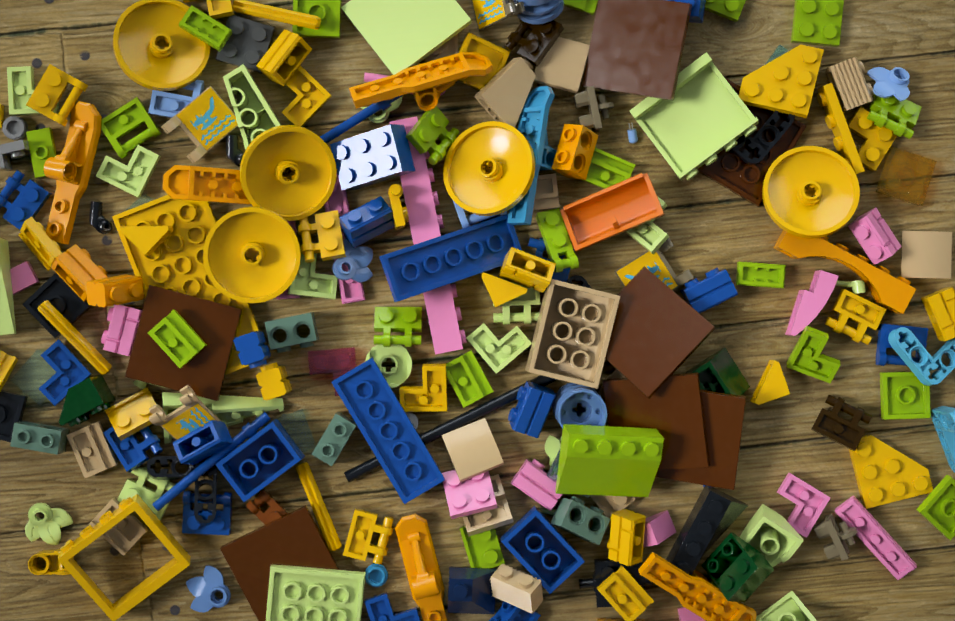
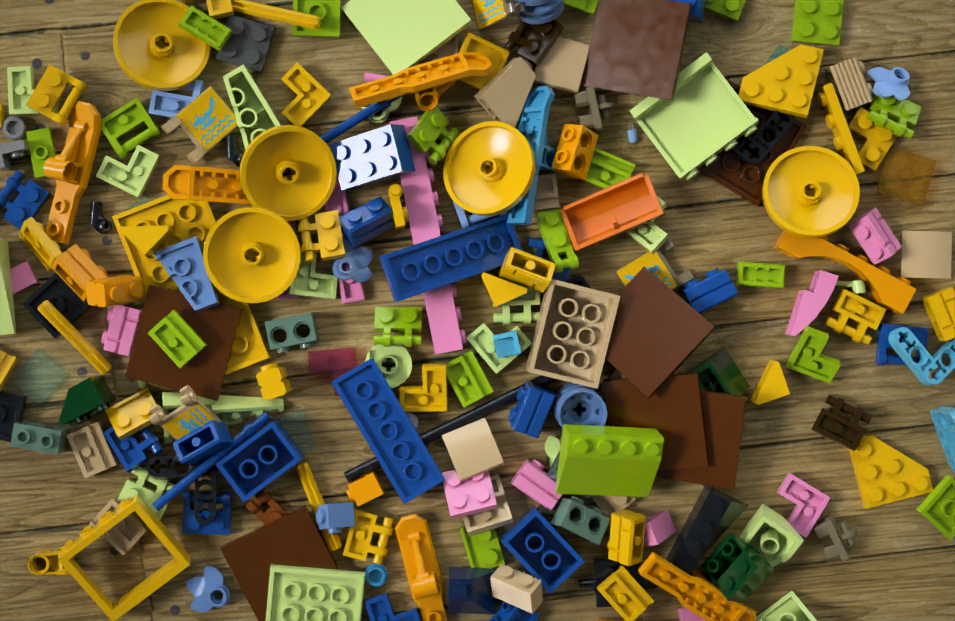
yellowish green plate [25,503,73,545] -> none
blue plate [39,339,92,406] -> none
blue brick [233,331,271,369] -> none
yellow brick [256,29,312,86] -> none
sand green brick [311,412,357,466] -> none
bright pink tile [835,495,917,580] -> none
lime plate [880,371,931,420] -> none
none -> medium blue wing [153,236,220,312]
none -> medium blue brick [316,503,355,534]
none -> light orange brick [346,470,385,506]
none -> medium azure panel [492,330,521,359]

